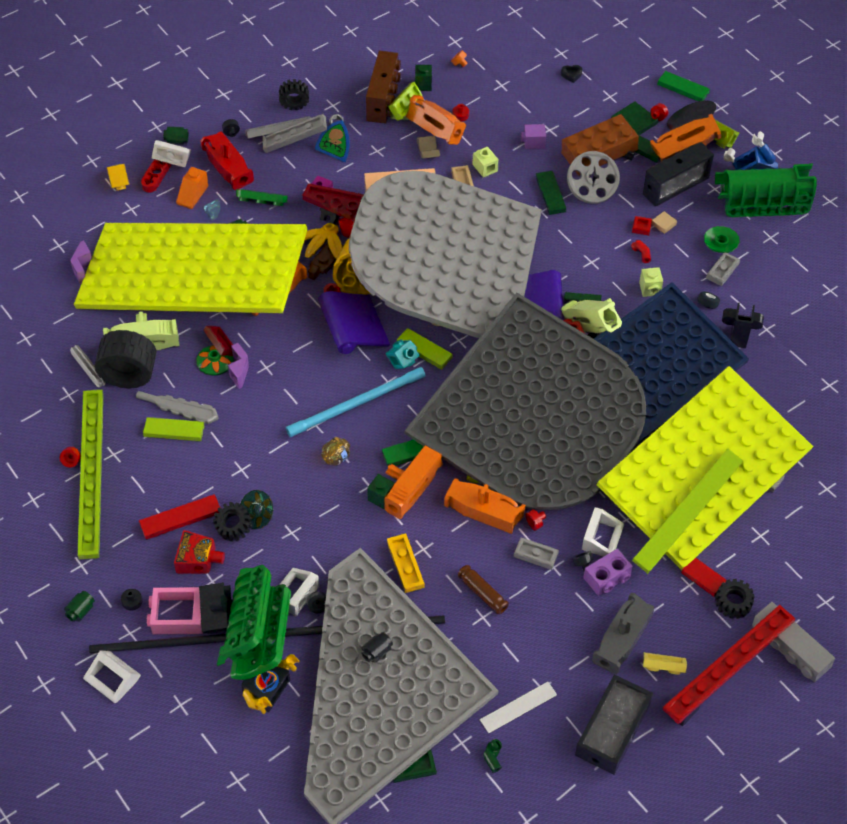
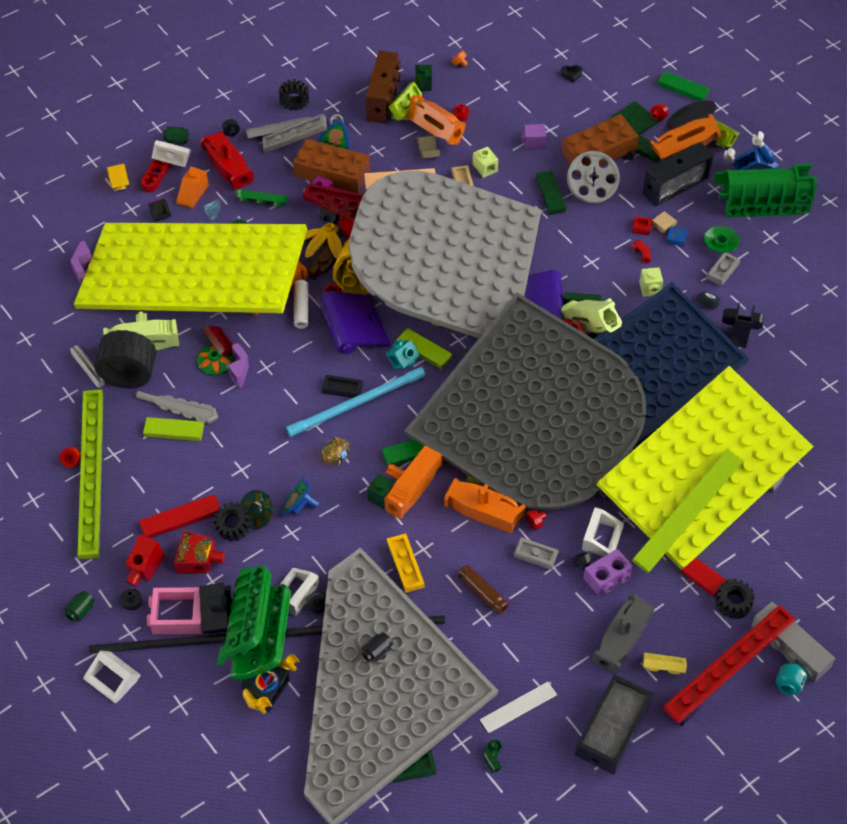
none -> red torso [125,534,165,587]
none -> black tile [148,198,171,222]
none -> blue shield [278,476,319,518]
none -> dark orange brick [293,139,371,193]
none -> white axle [294,280,308,329]
none -> black tile [322,375,363,398]
none -> blue tile [666,226,688,247]
none -> teal head [776,663,807,696]

